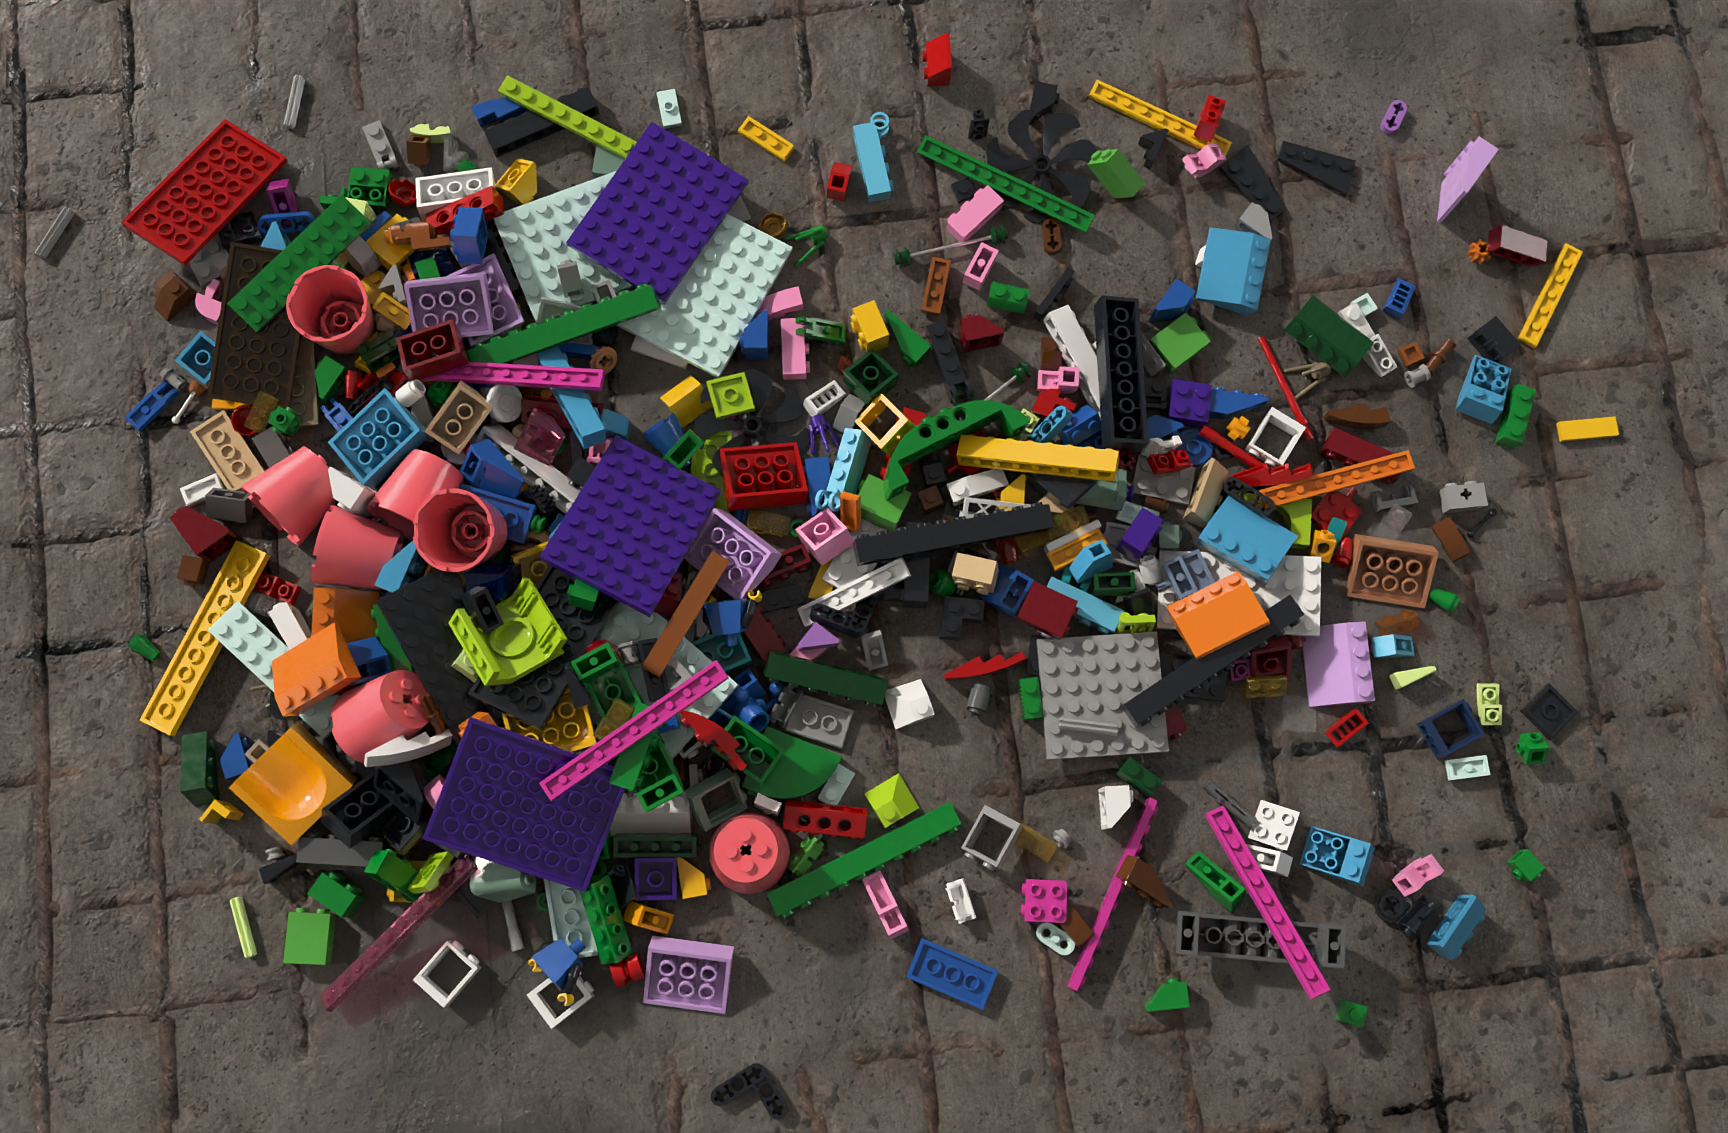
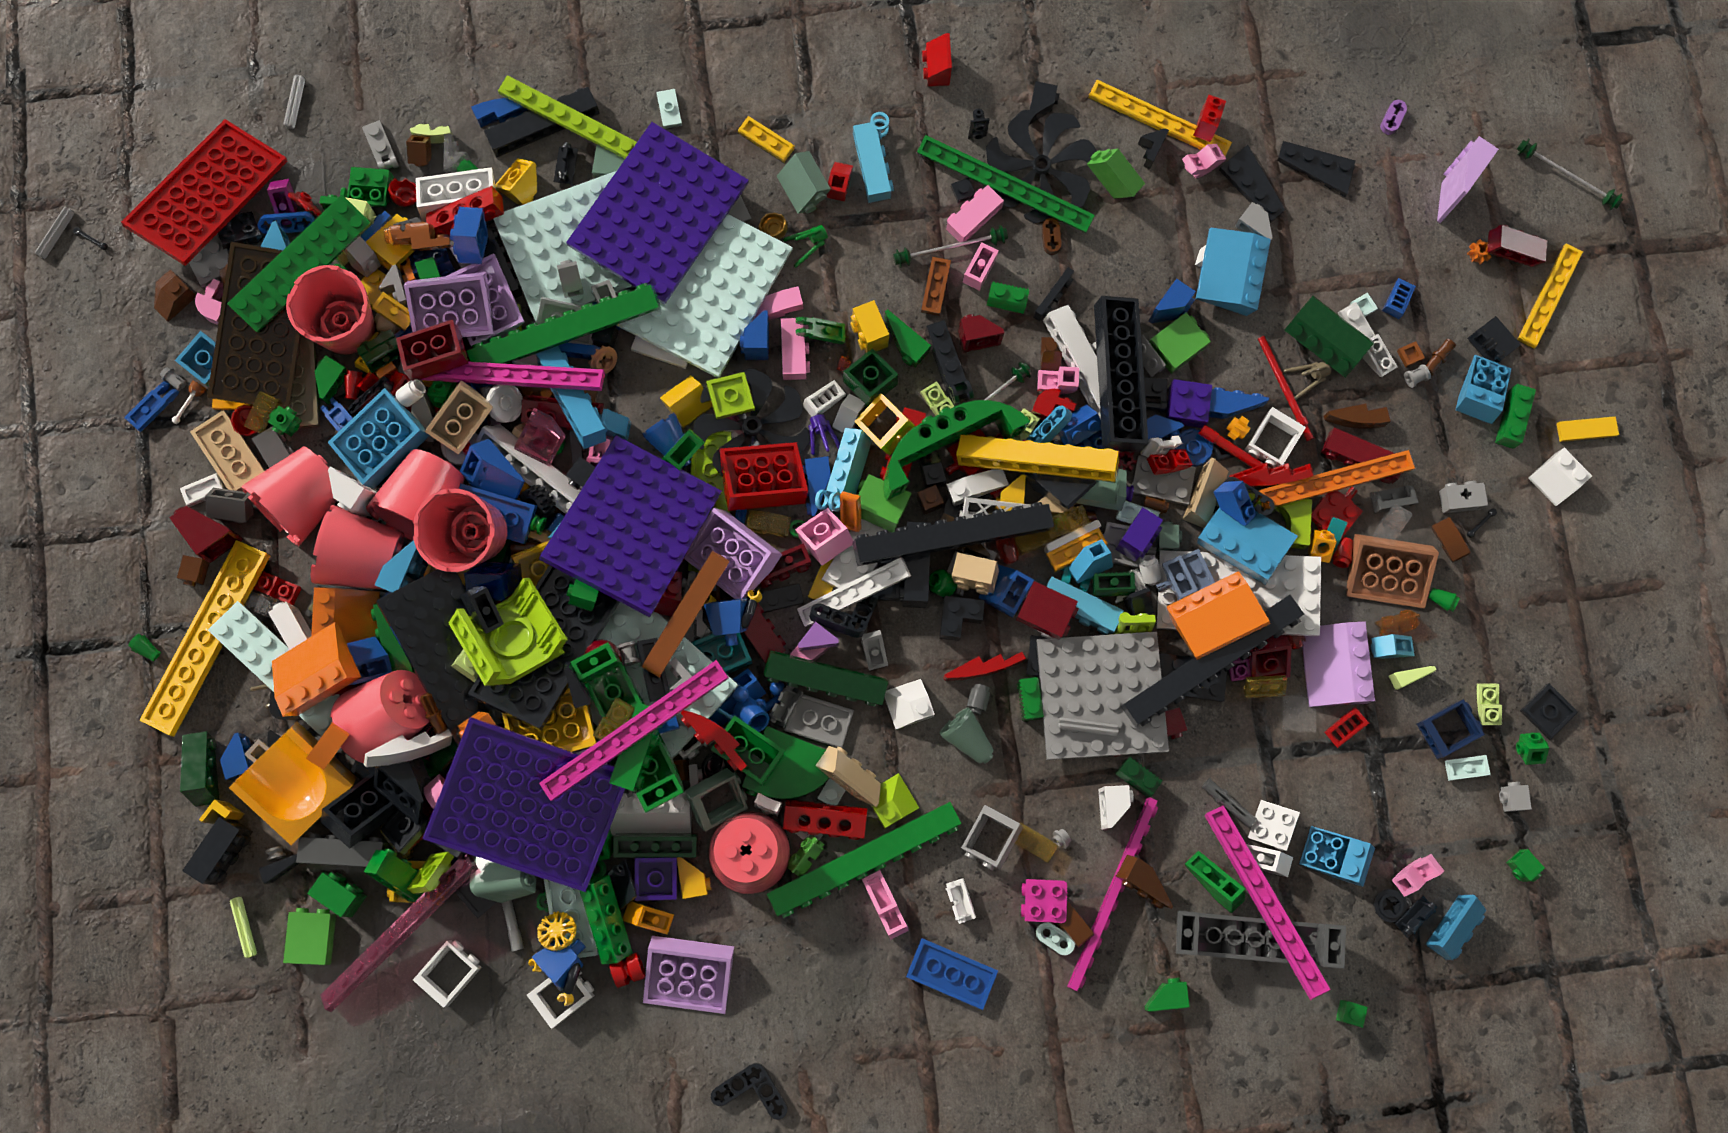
none -> black hinge [73,227,108,250]
none -> black brick [182,817,253,885]
none -> red plate [288,191,322,217]
none -> orange slope [306,722,350,770]
none -> yellow wheel [537,911,577,951]
none -> black hinge [553,143,578,184]
none -> sand green brick [777,151,831,214]
none -> tan slope [815,746,881,807]
none -> yellowish green slope [920,381,954,416]
none -> sand green cone [940,707,994,764]
none -> blue slope [1214,481,1257,526]
none -> light grey brick [1499,782,1532,812]
none -> dark green axle [1516,138,1623,210]
none -> white slope [1529,447,1592,506]

